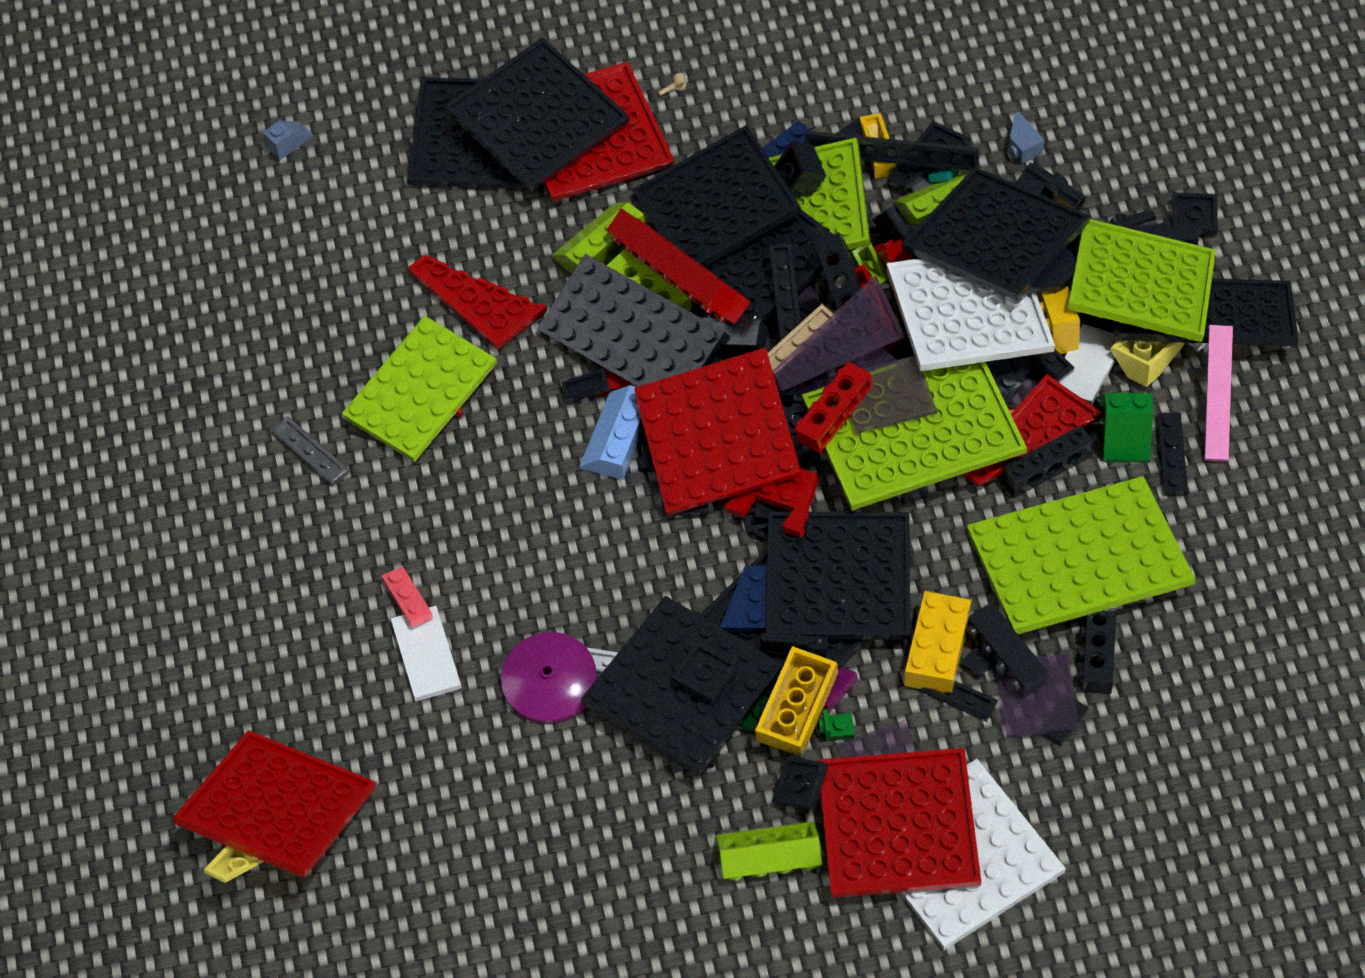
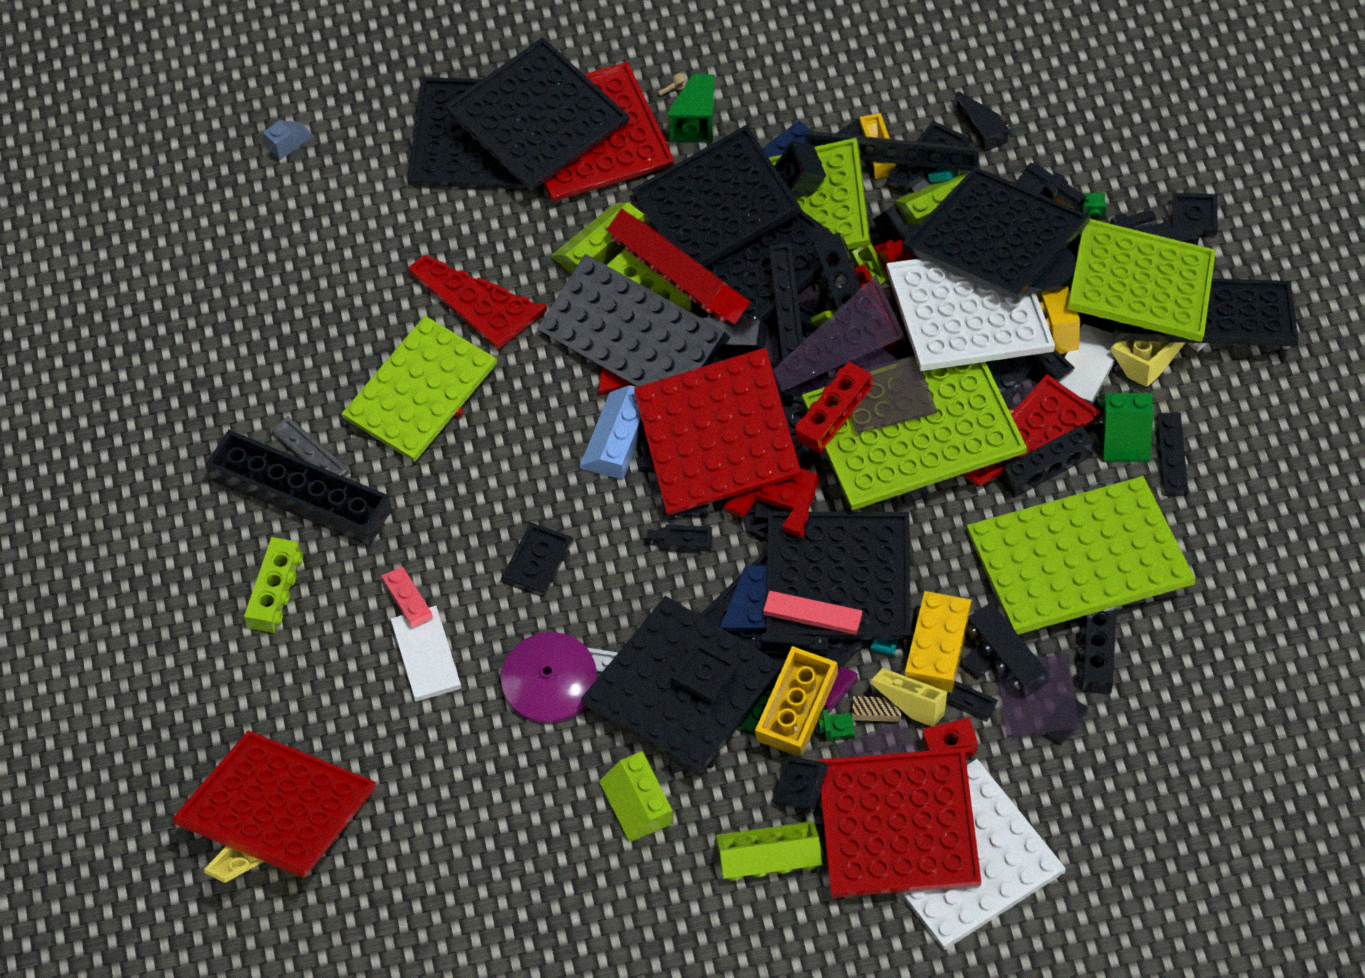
black tile [562,368,610,404] -> none
tan tile [768,304,838,379] -> none
sand blue slope [1008,111,1044,165] -> none
bright pink tile [1204,325,1233,462] -> none
none -> black brick [205,429,392,546]
none -> lime brick [244,537,303,633]
none -> black tile [501,522,573,597]
none -> lime slope [599,751,674,843]
none -> black hinge [647,524,712,552]
none -> green slope [668,74,716,143]
none -> coral tile [763,591,862,635]
none -> tan tile [852,696,901,722]
none -> teal tile [871,639,900,658]
none -> light yellow slope [871,668,947,727]
none -> red brick [922,717,978,759]
none -> black slope [955,91,1010,152]
none -> green bracket [1083,193,1106,220]

